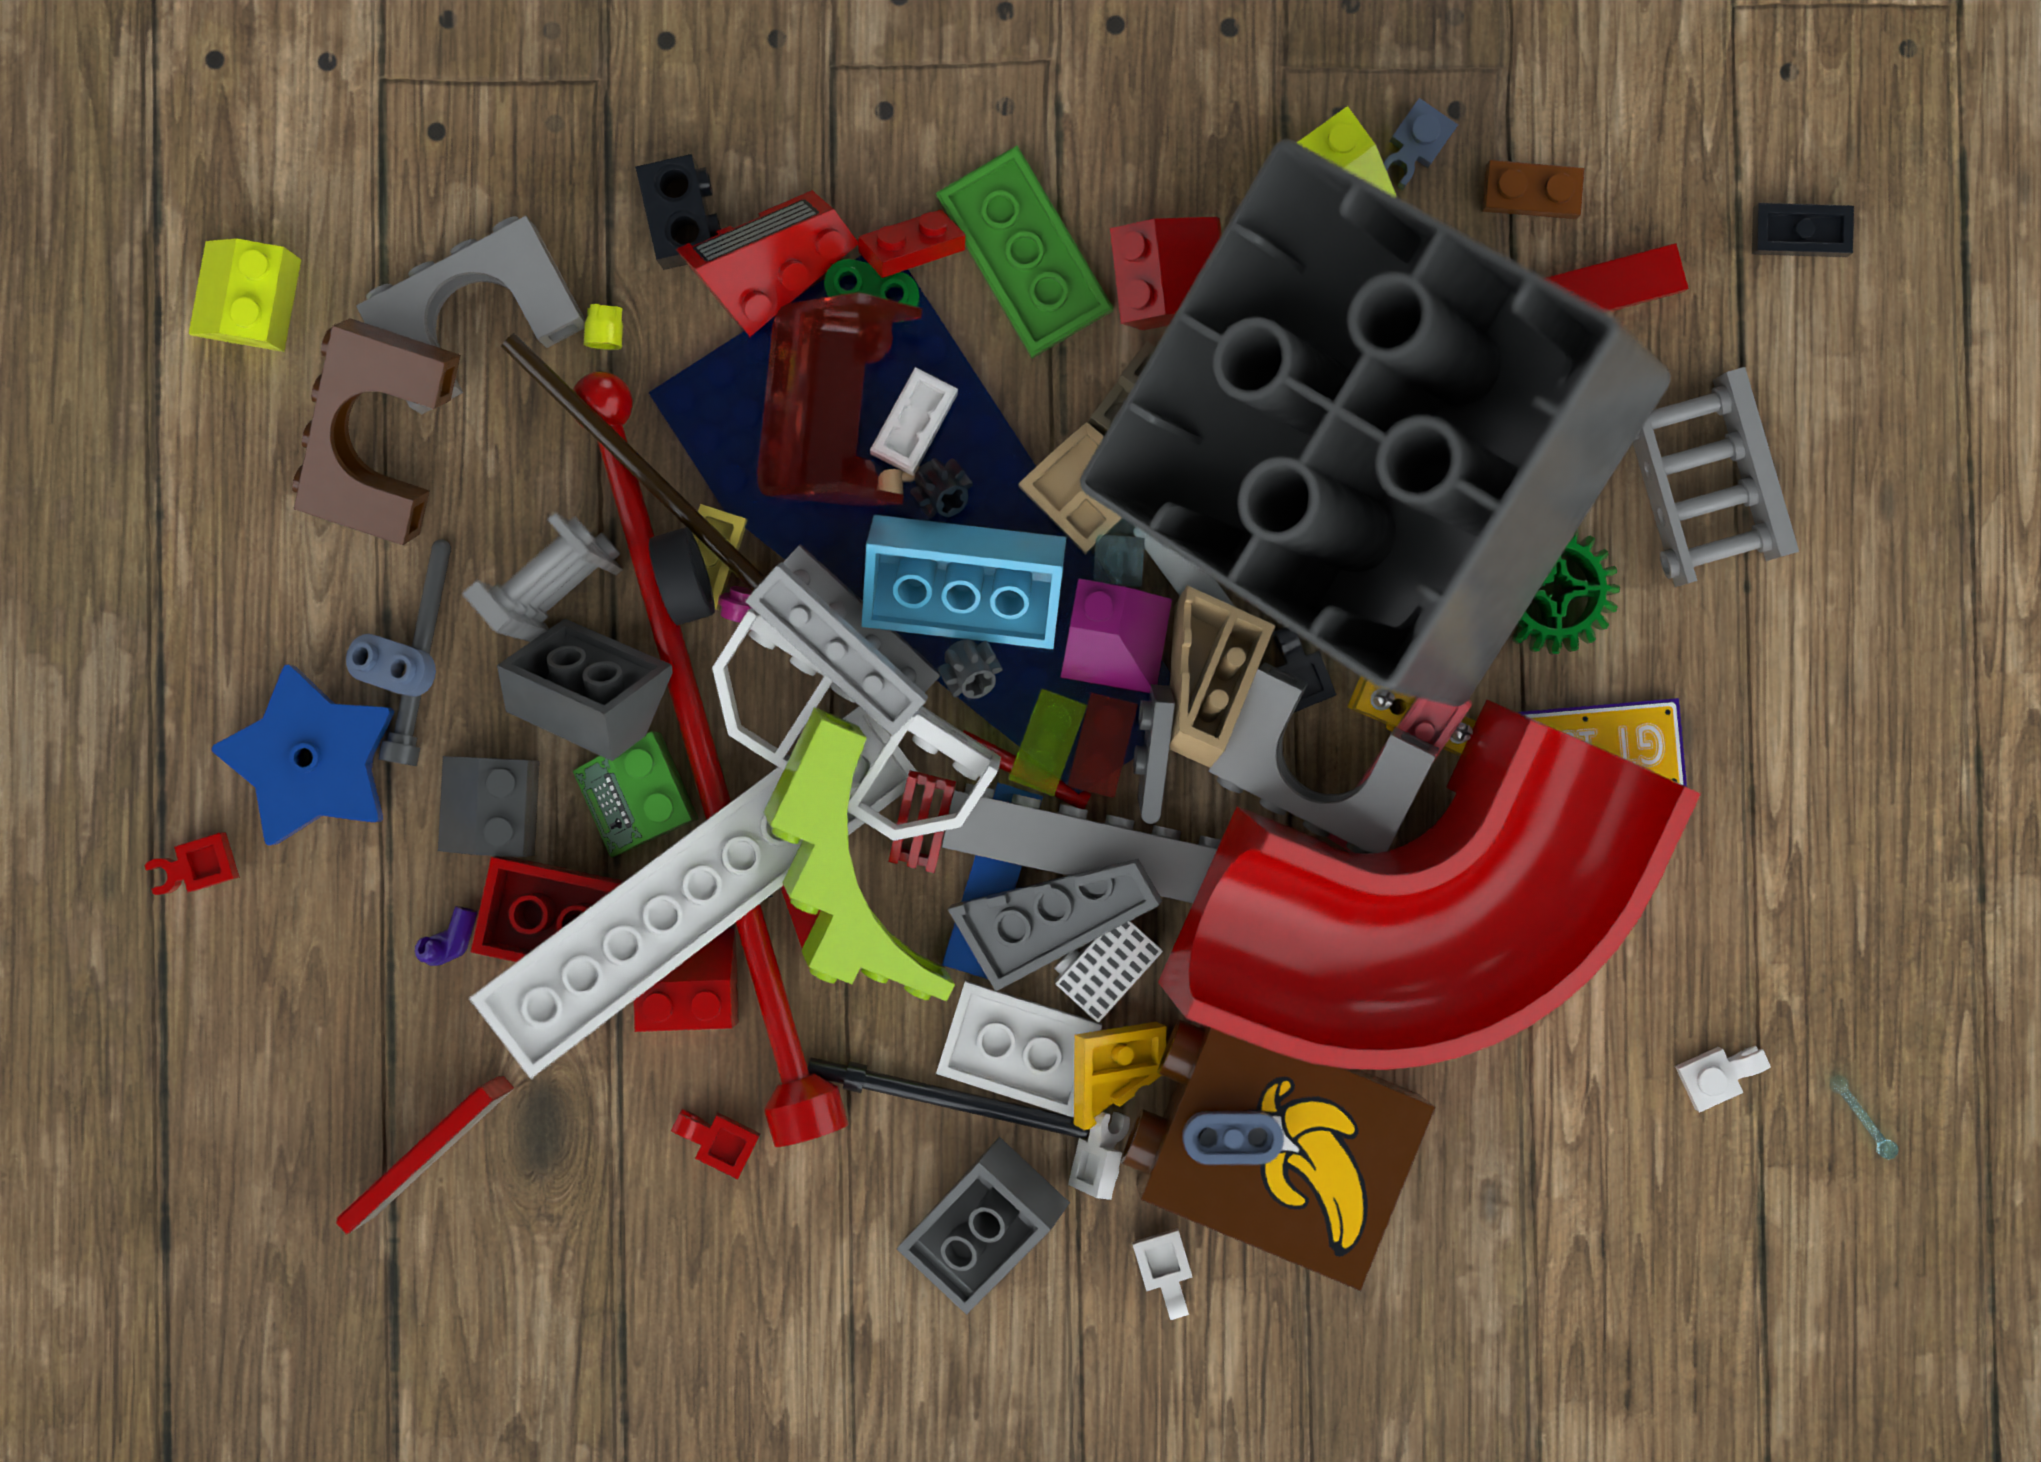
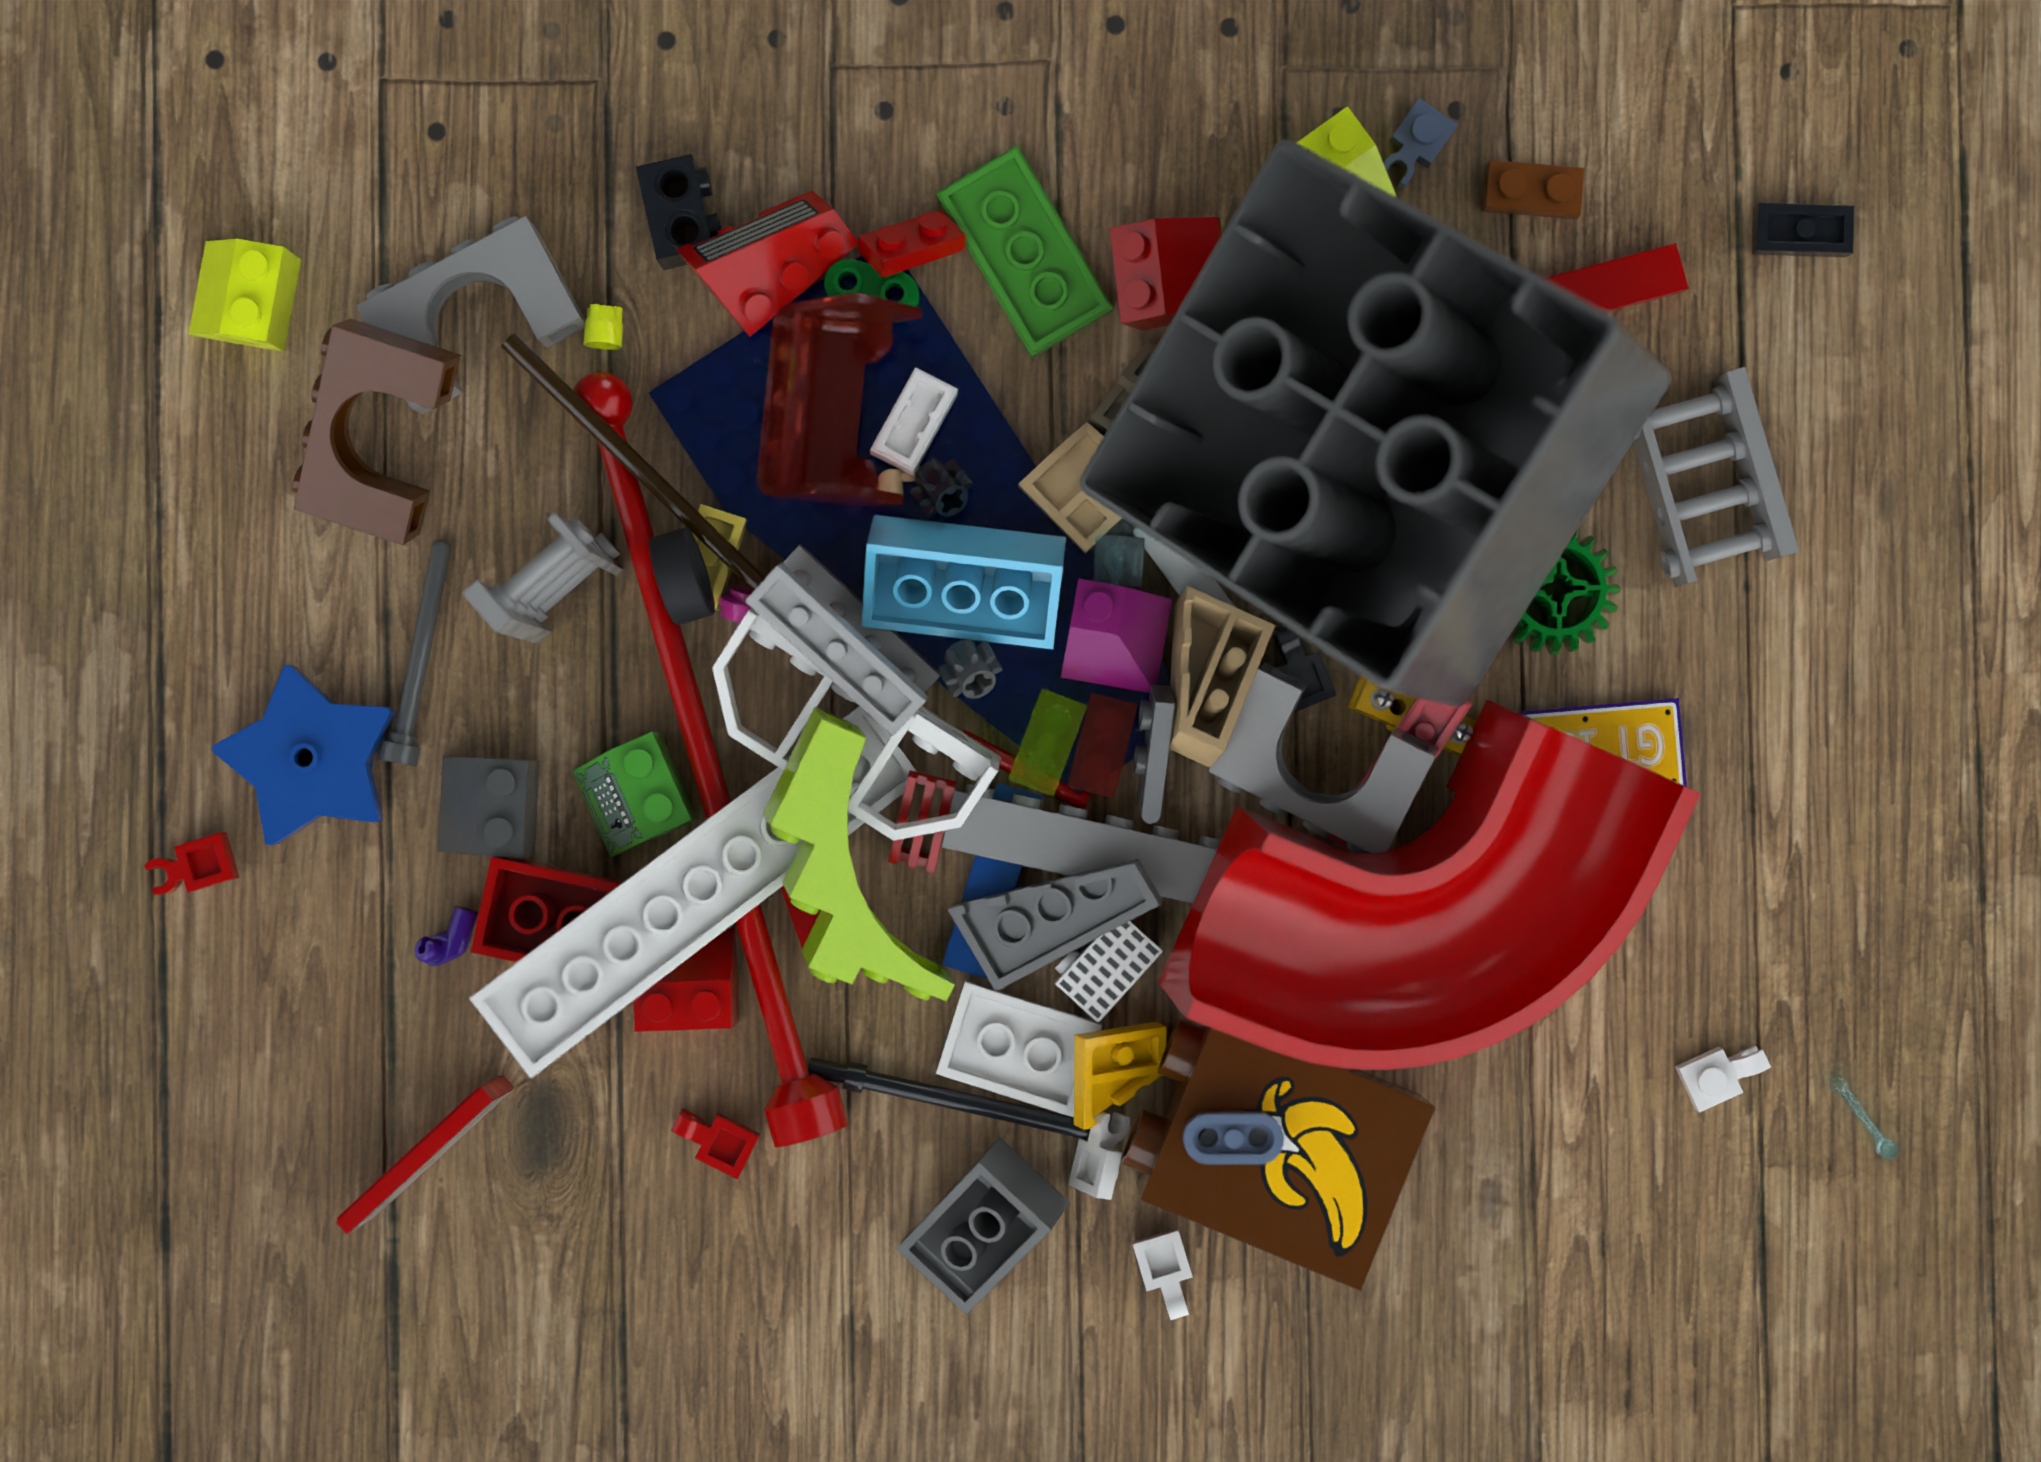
sand blue plate [346,634,436,697] -> none
dark grey slope [497,619,673,761] -> none

